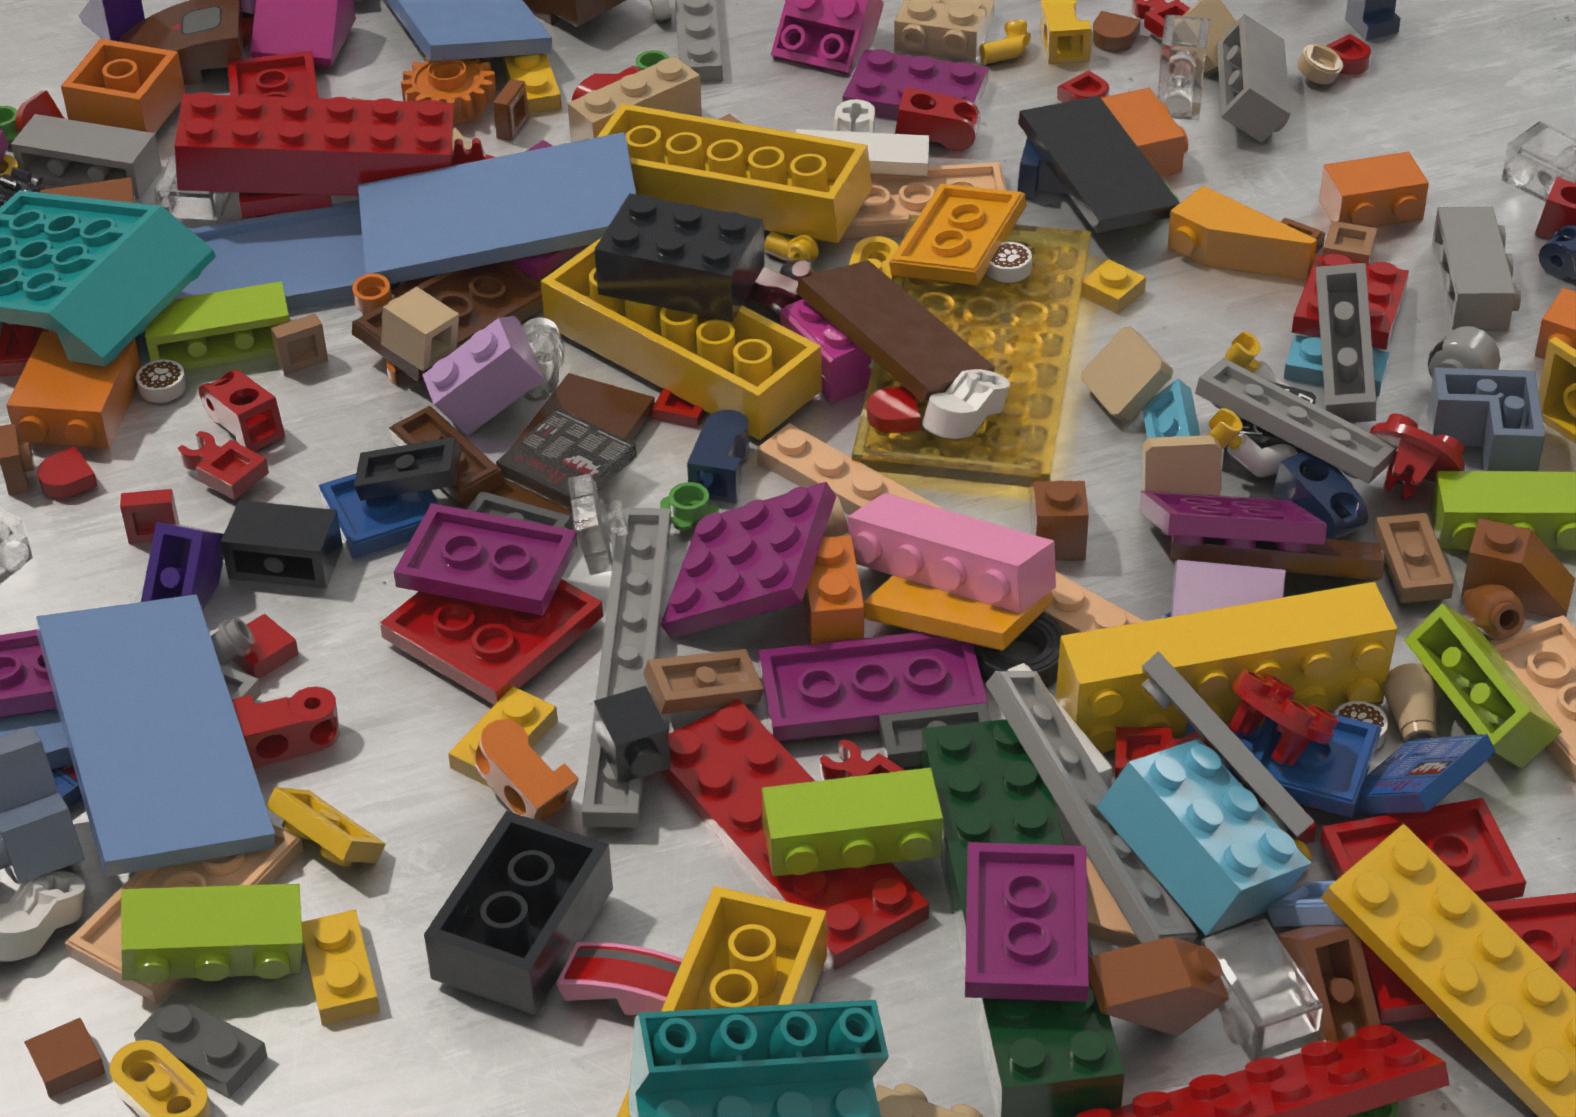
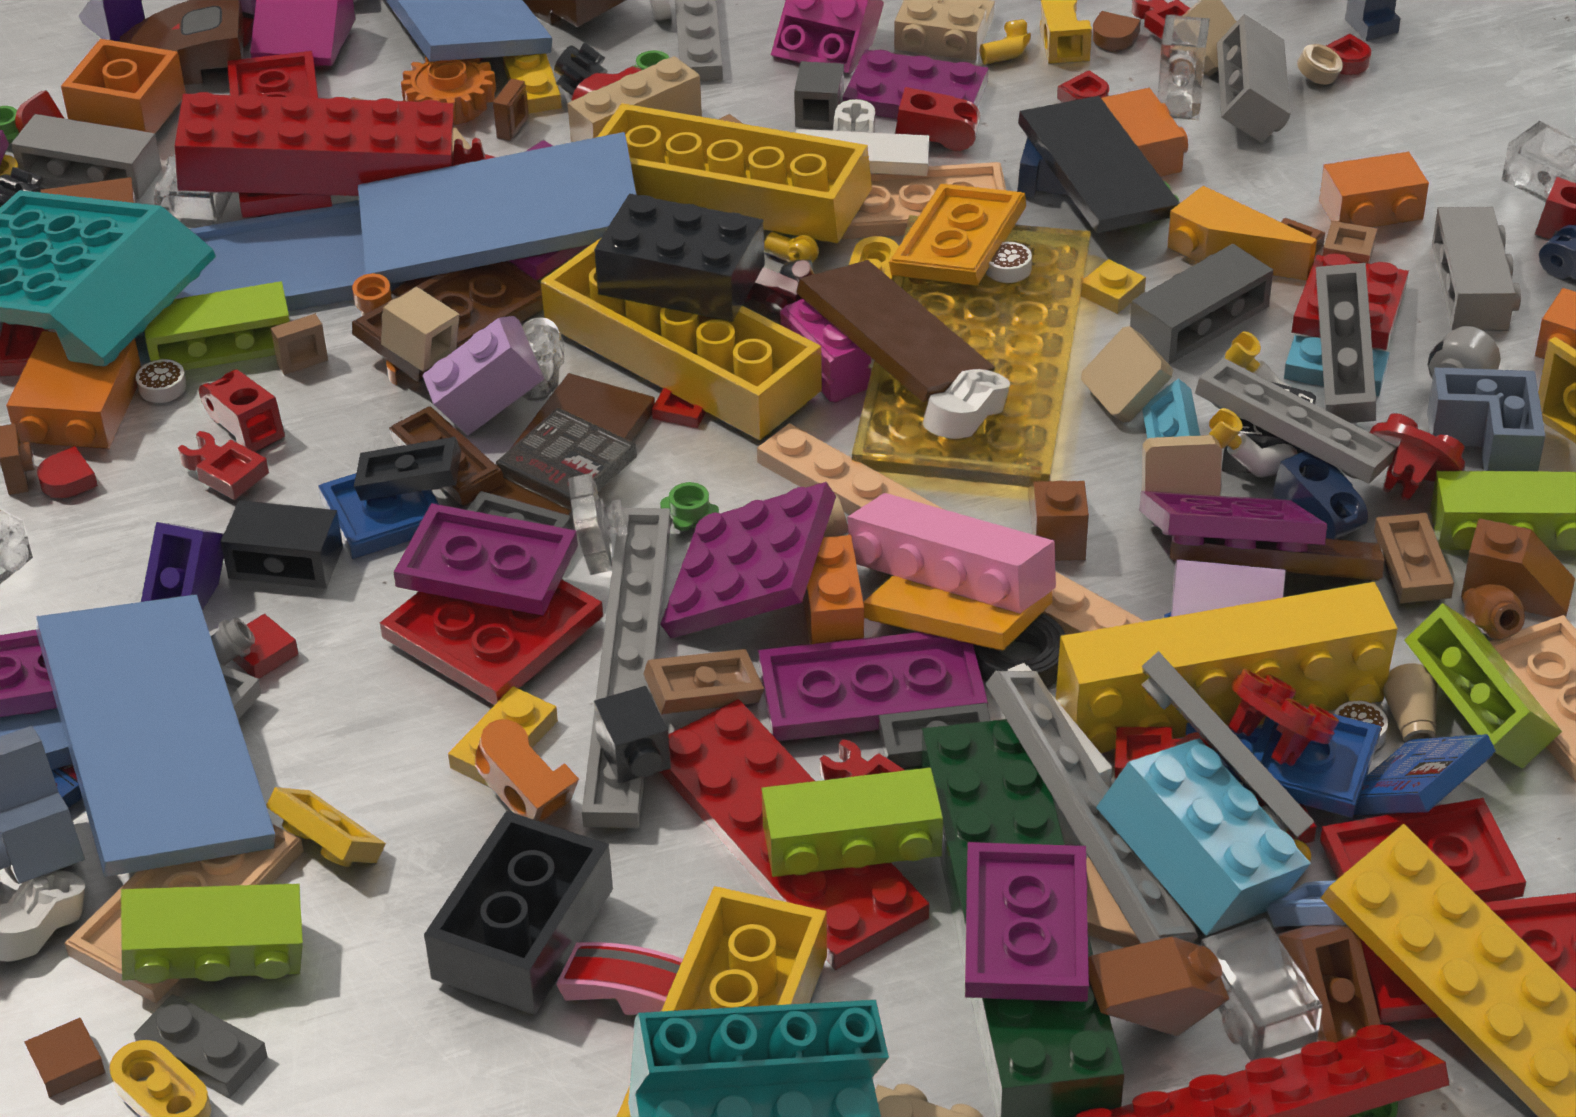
red tile [120,489,180,544] -> none
red leg [231,686,340,769] -> none
yellow plate [302,909,380,1025] -> none
dark blue leg [687,410,749,504] -> none
red tile [867,386,920,433] -> none
none -> black gear [554,43,607,96]
none -> dark grey brick [794,61,844,129]
none -> dark grey brick [1130,244,1273,365]

